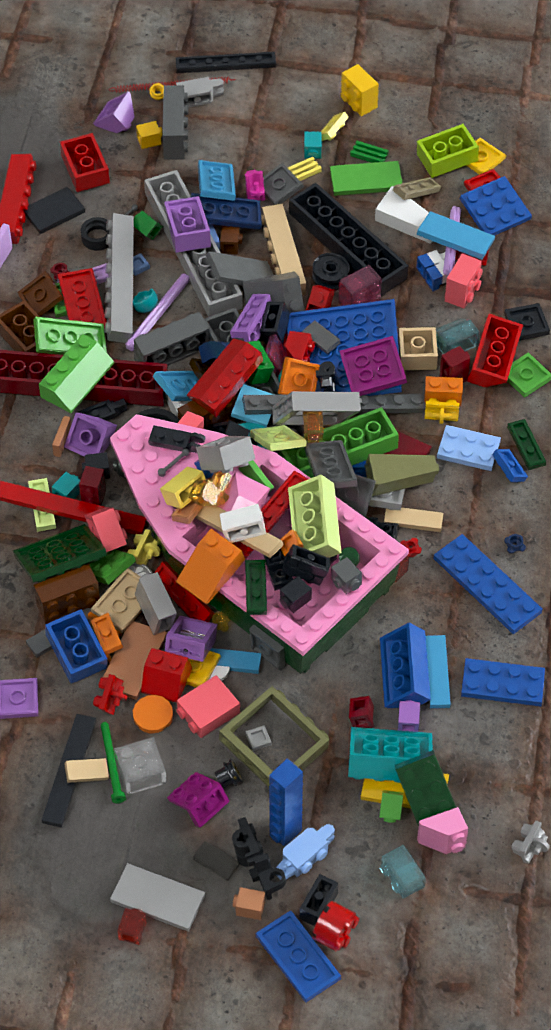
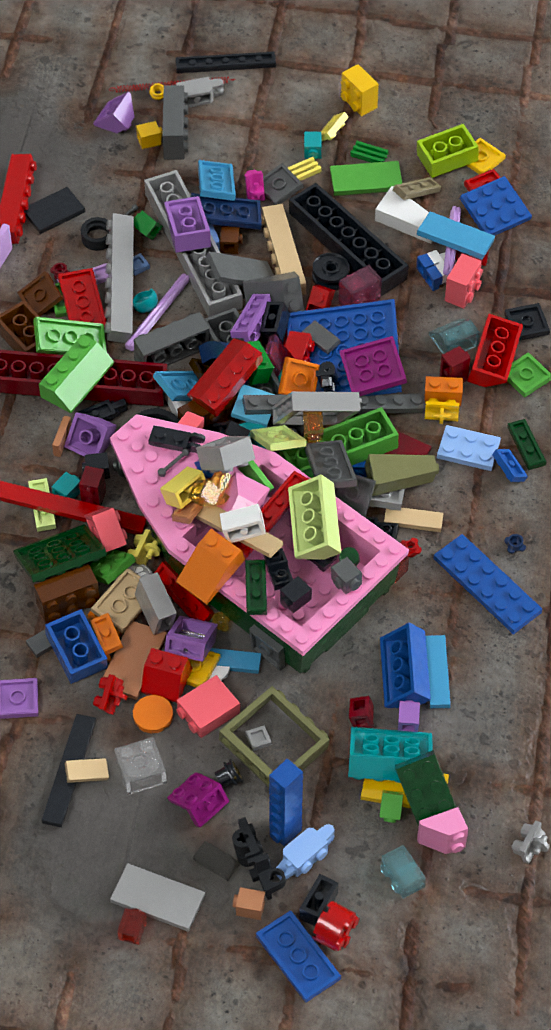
red brick [60,133,110,192] -> none
green bar [101,722,126,804] -> none
orange plate [280,529,303,556] -> none
black brick [282,544,330,586] -> none
tan brick [398,327,438,370] -> none
blue plate [461,658,545,706] -> none

